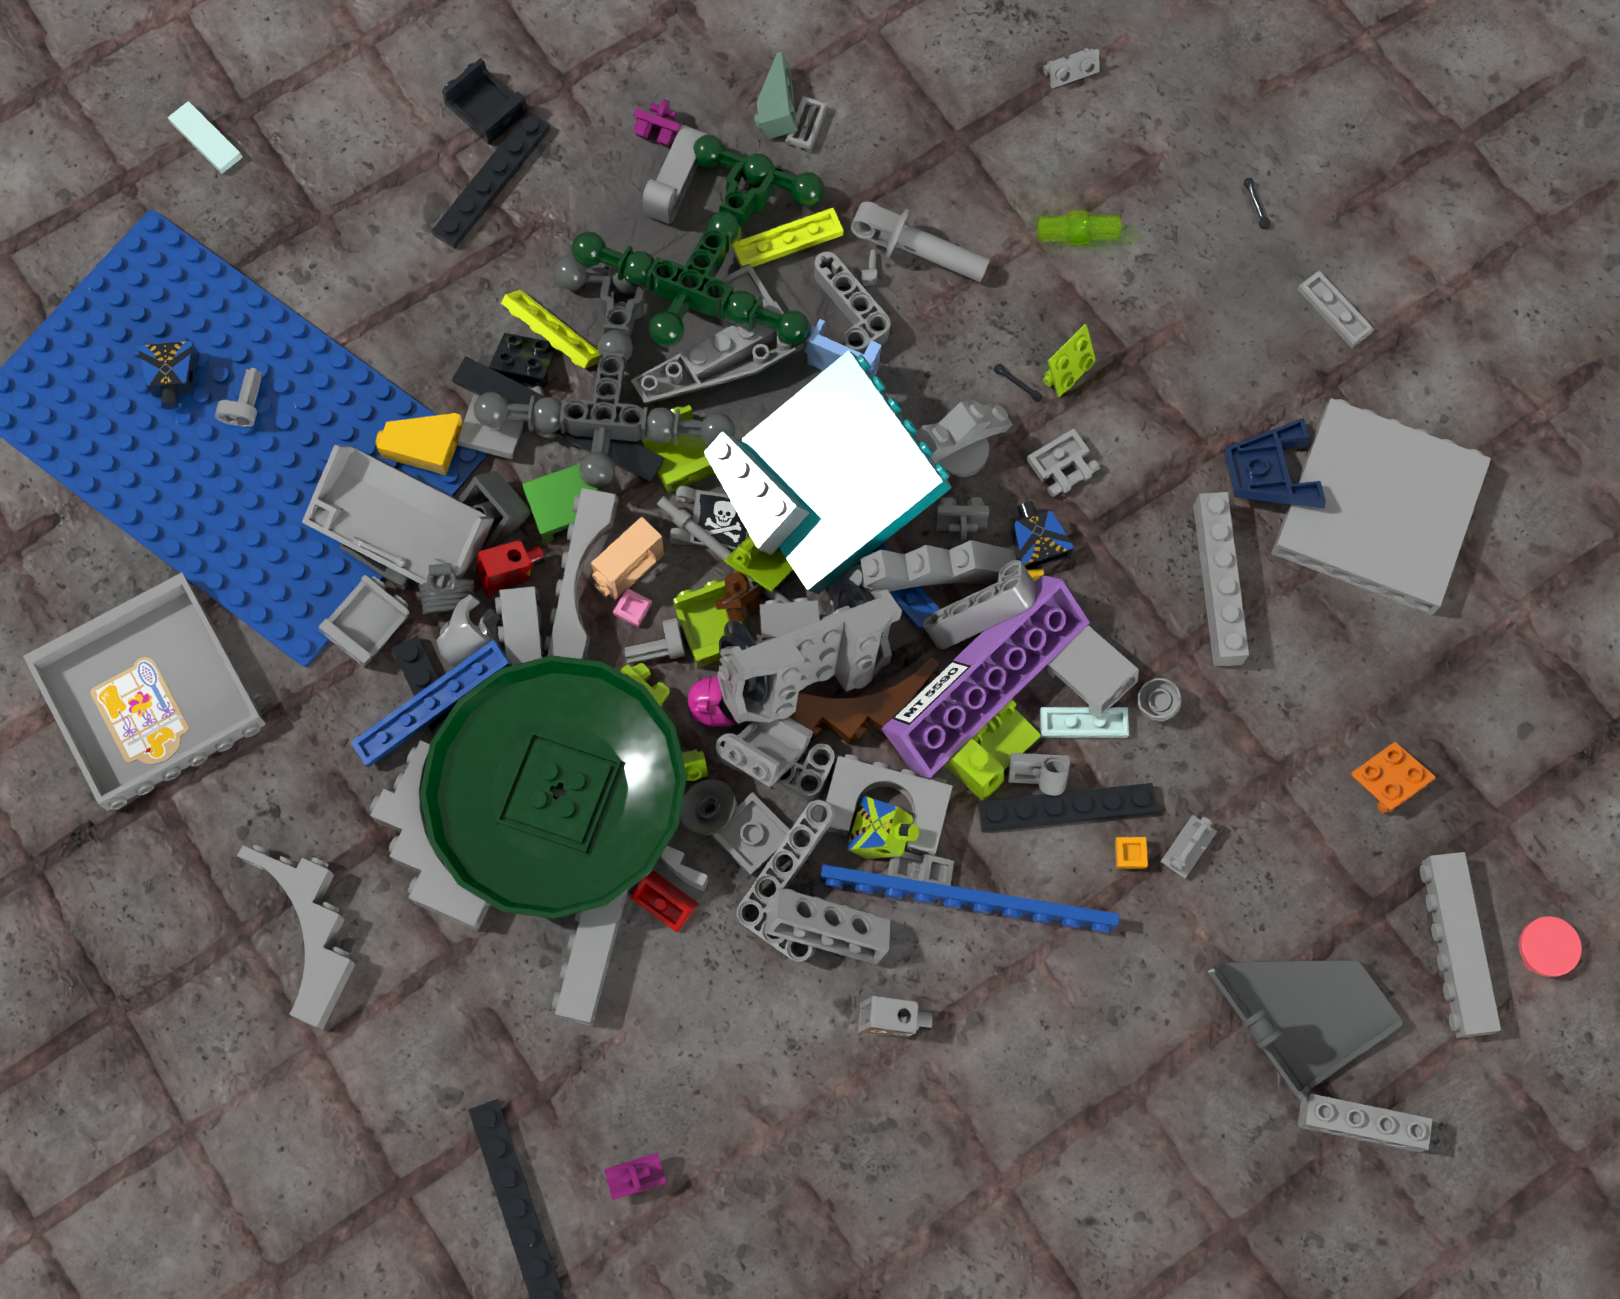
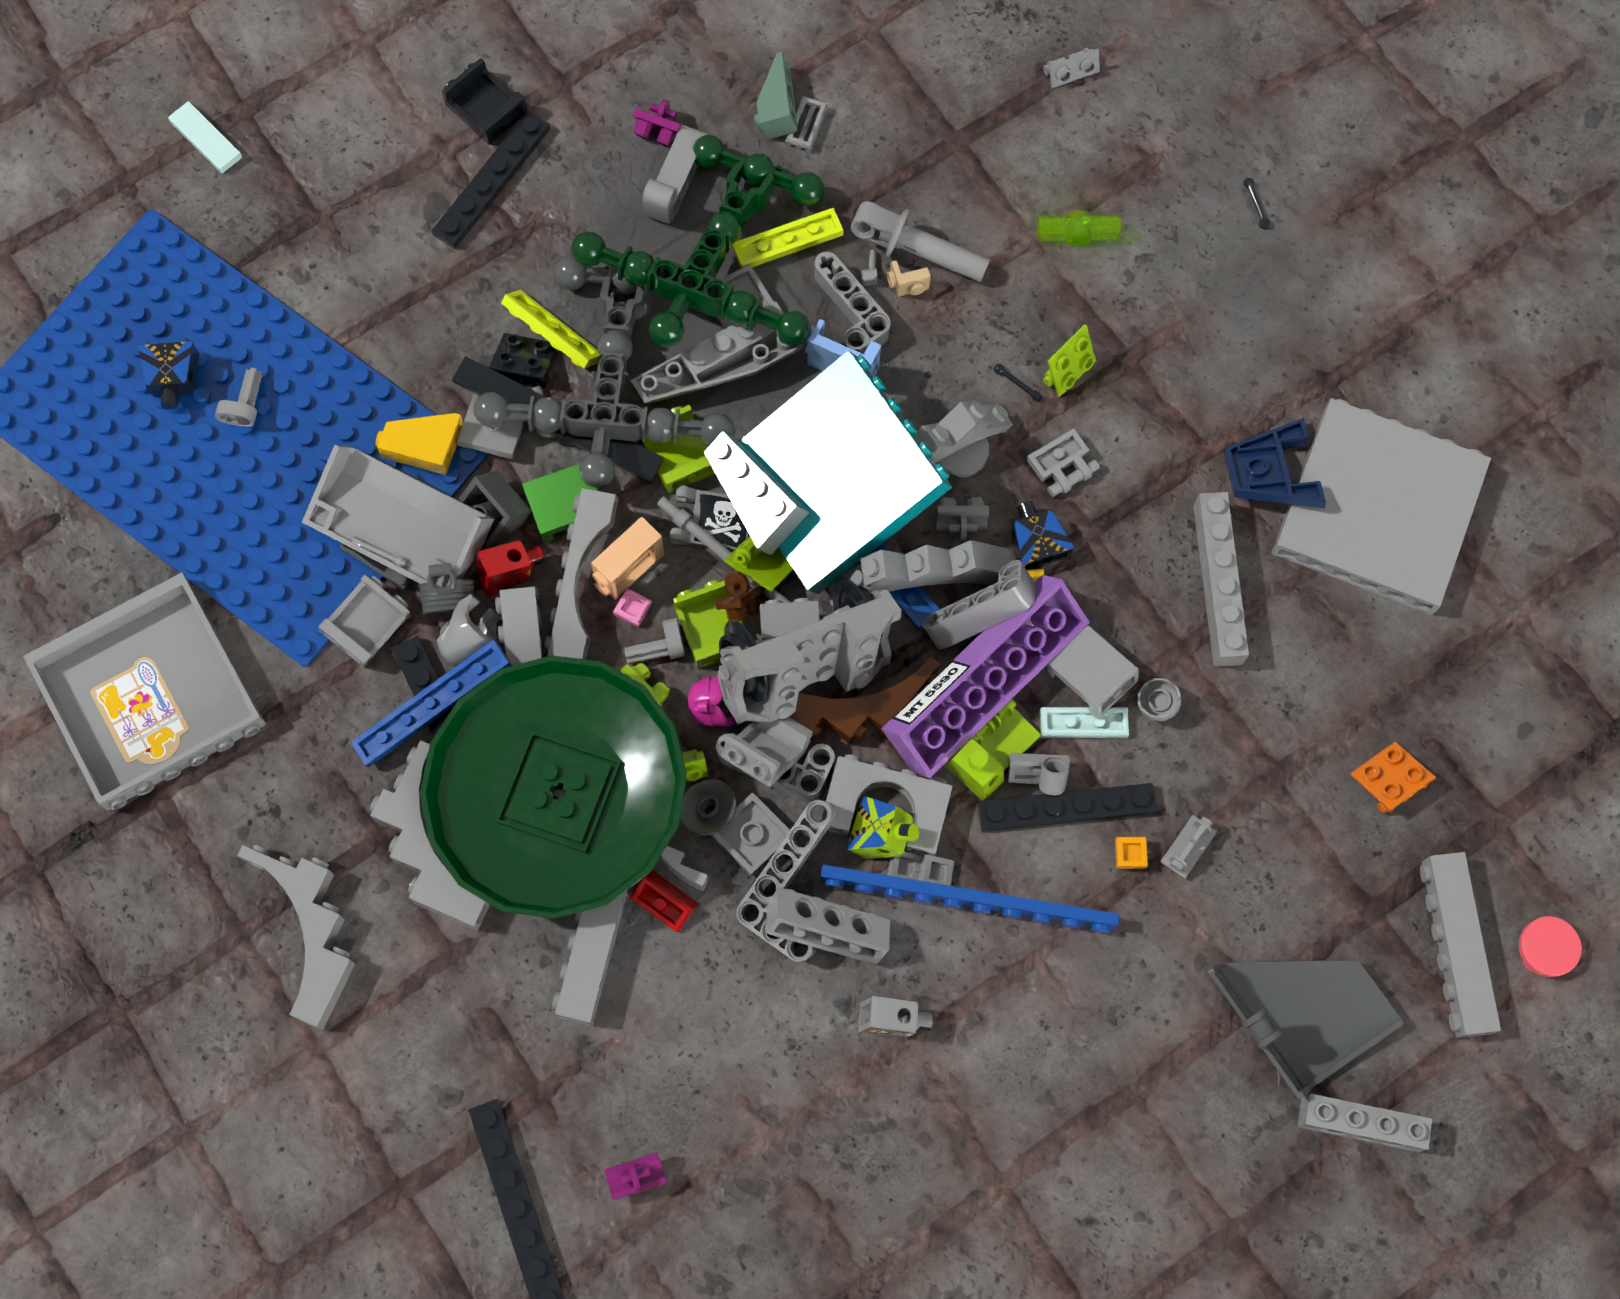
light grey tile [1297,270,1374,348] -> none
none -> tan bracket [887,260,931,297]

